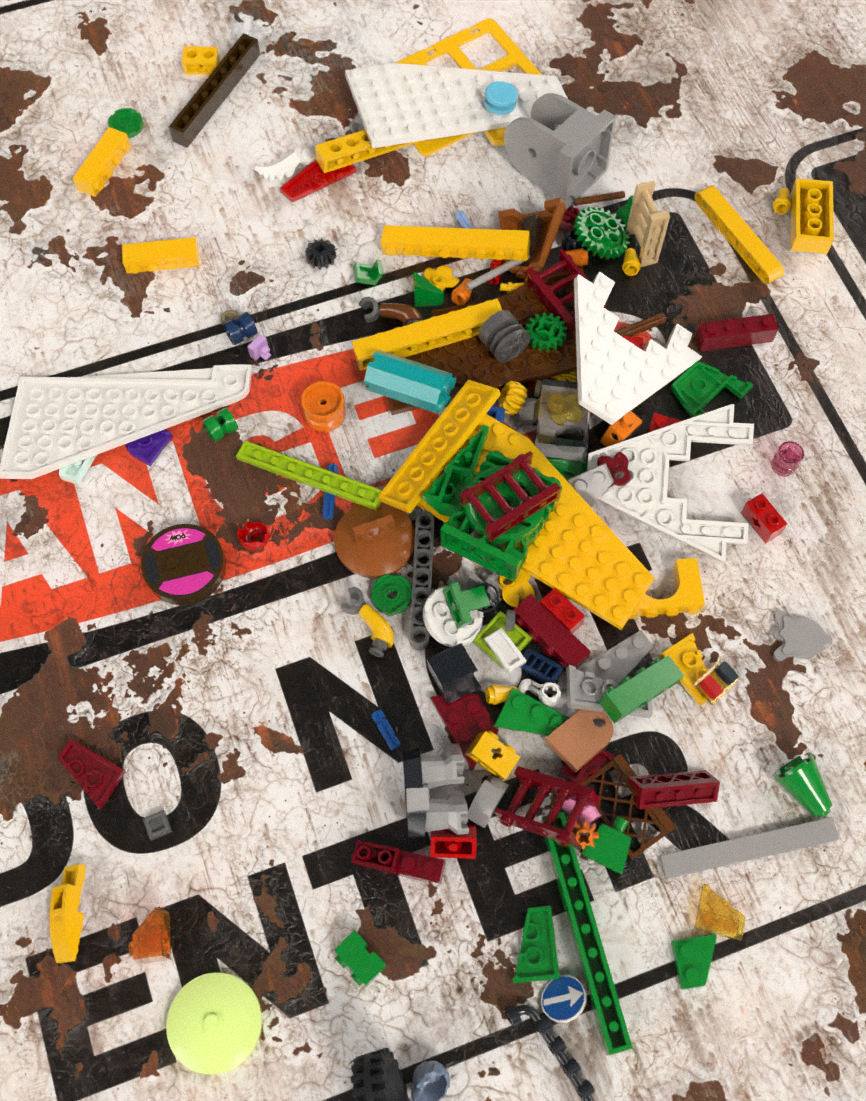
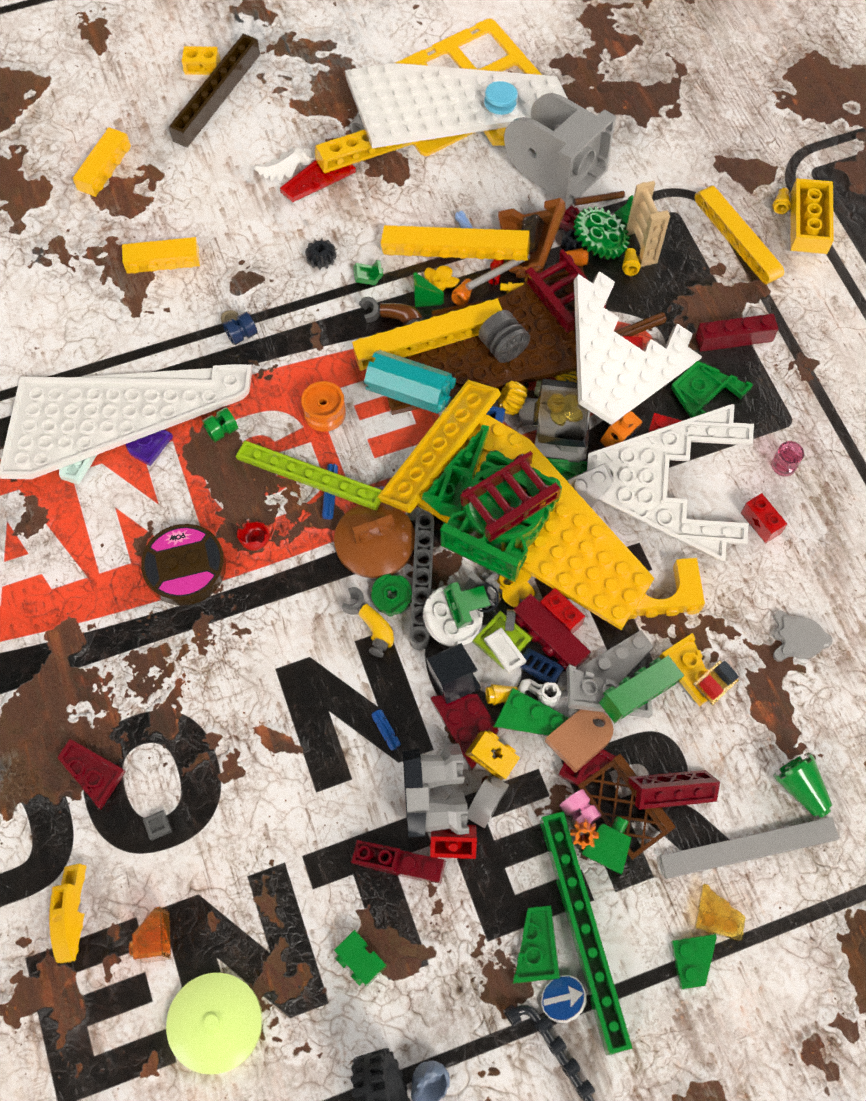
green tile [108,108,144,139] -> none
lavender tile [248,334,271,361] -> none
dark red fence [494,766,600,847] -> none
green gear [526,312,567,352] -> none
dark red plate [597,452,631,488] -> none

